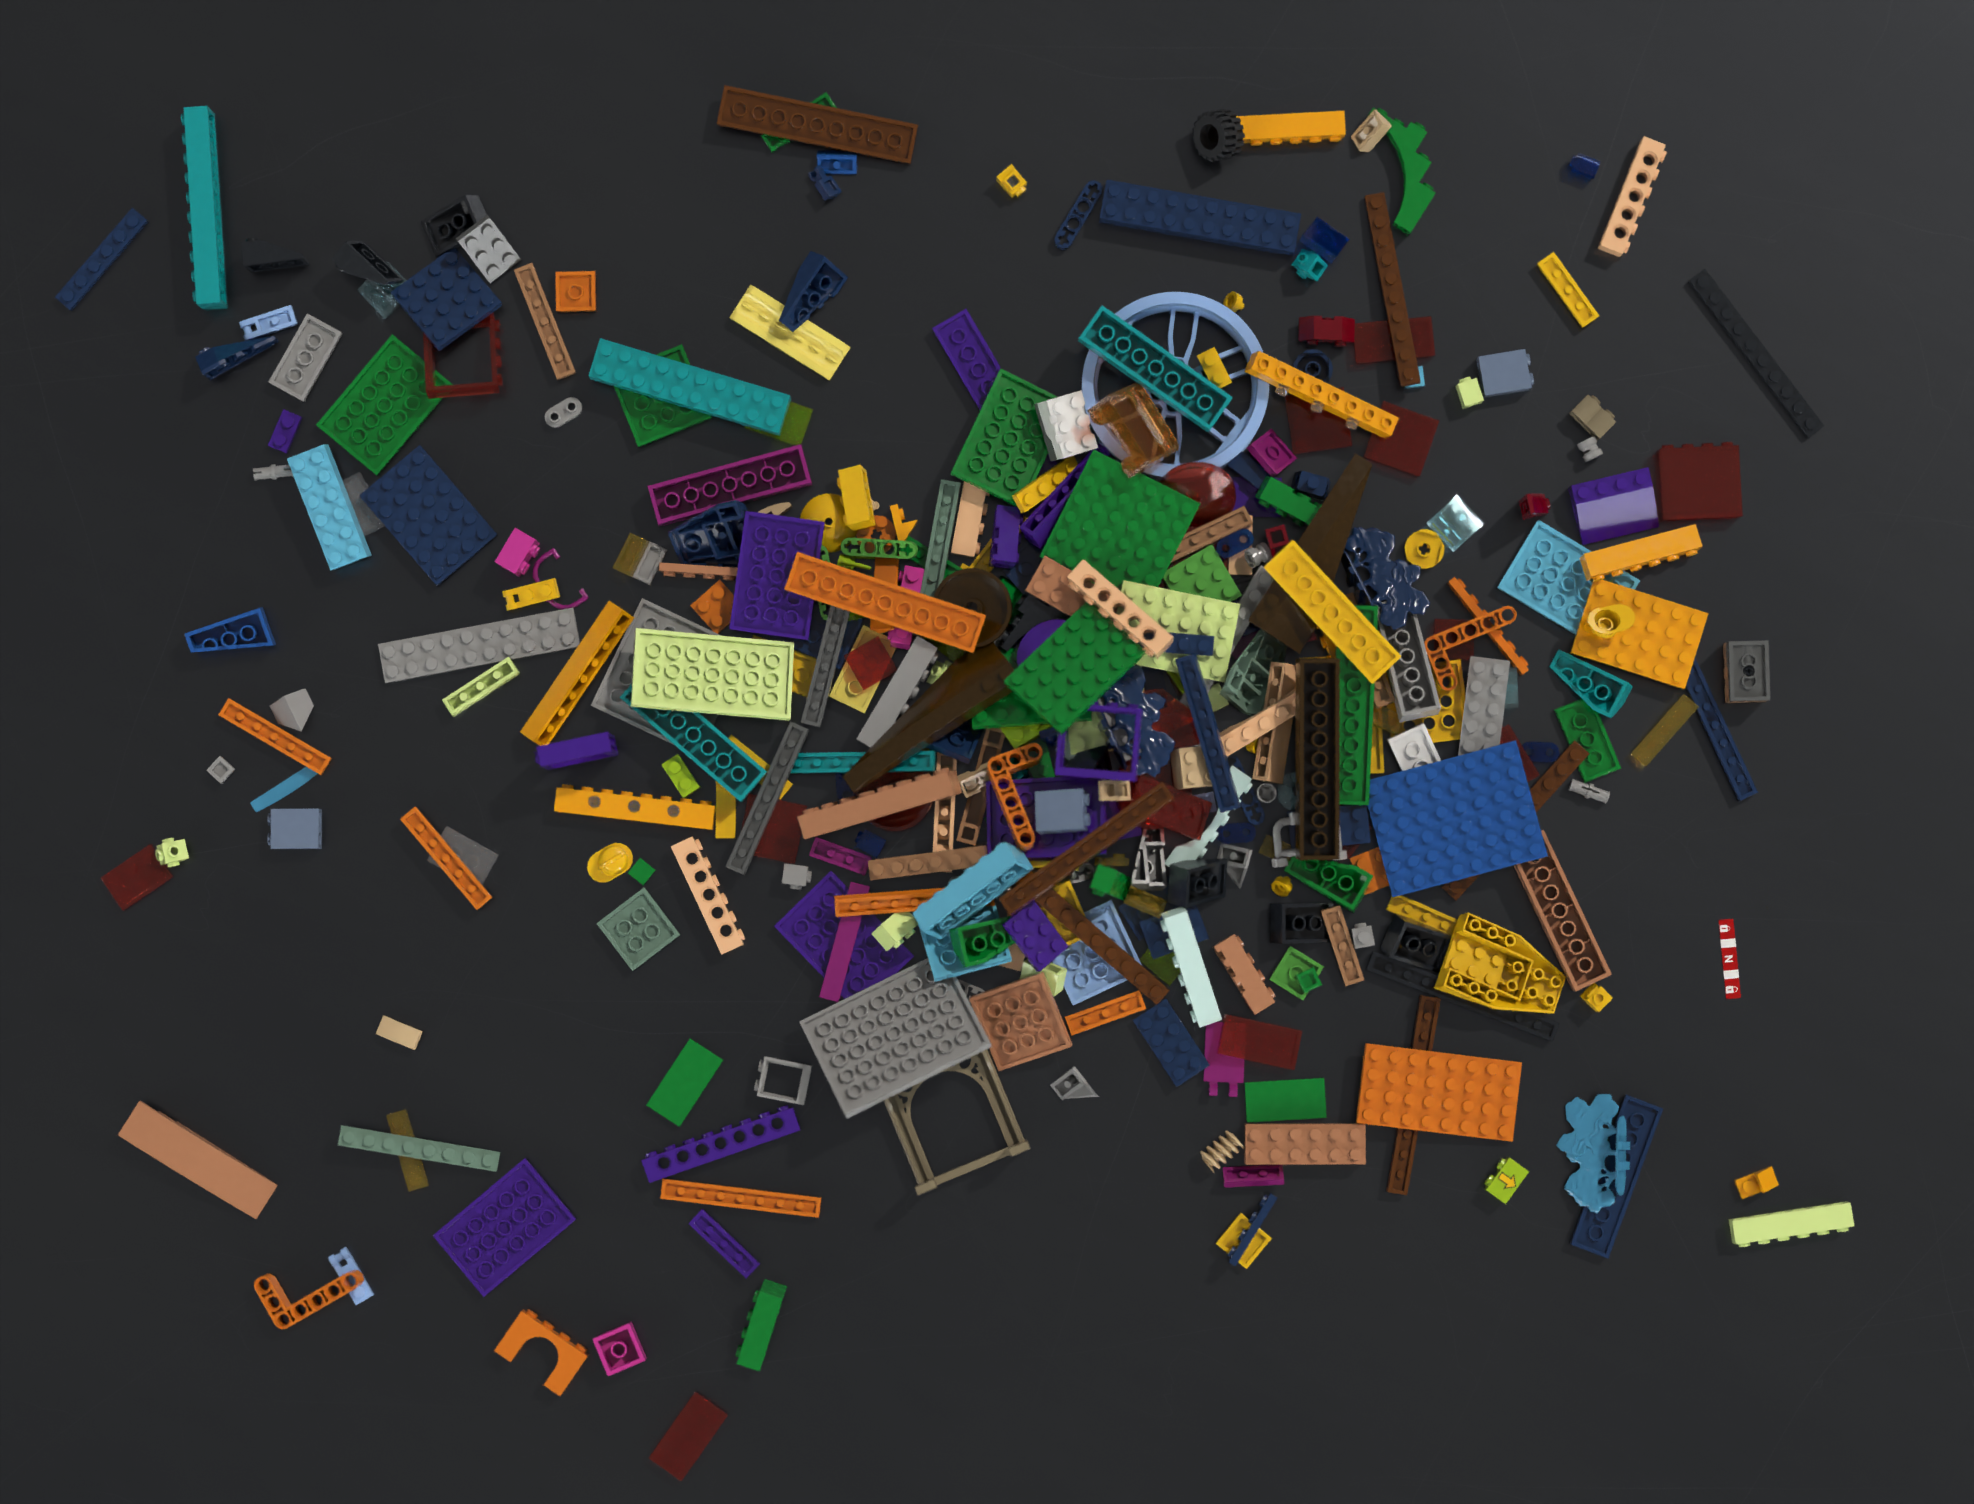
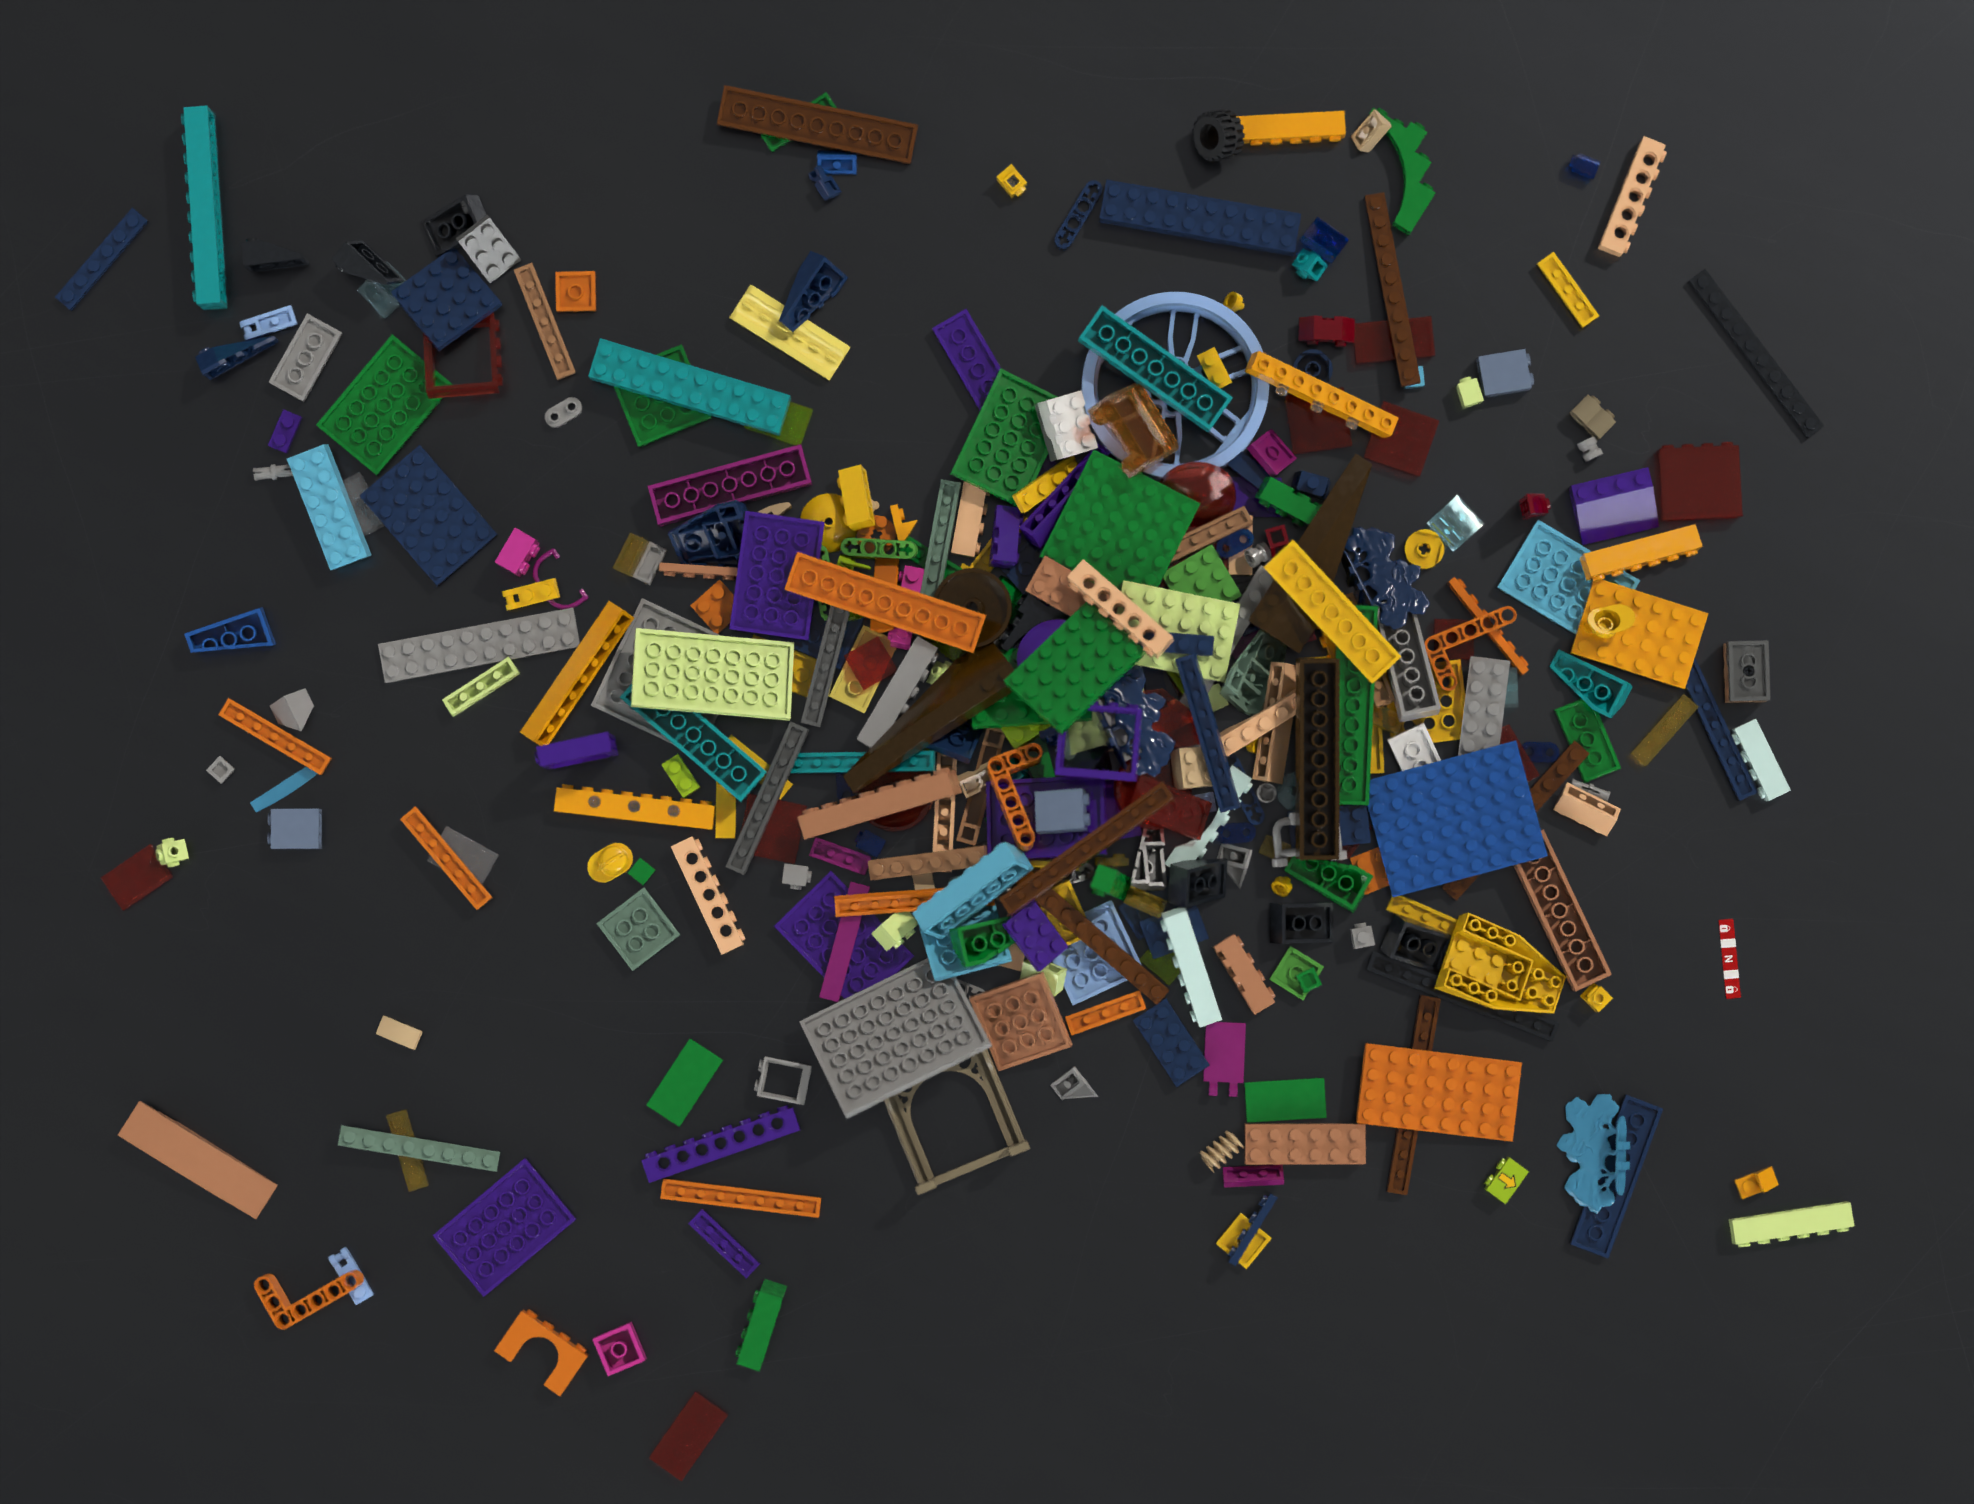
tan slope [1098,780,1131,801] -> none
clear red plate [1217,1014,1302,1070] -> none
medium nougat plate [1321,904,1364,986] -> none
none -> tan brick [912,873,935,890]
none -> light nougat brick [1553,782,1620,836]
none -> light aqua brick [1731,719,1791,801]

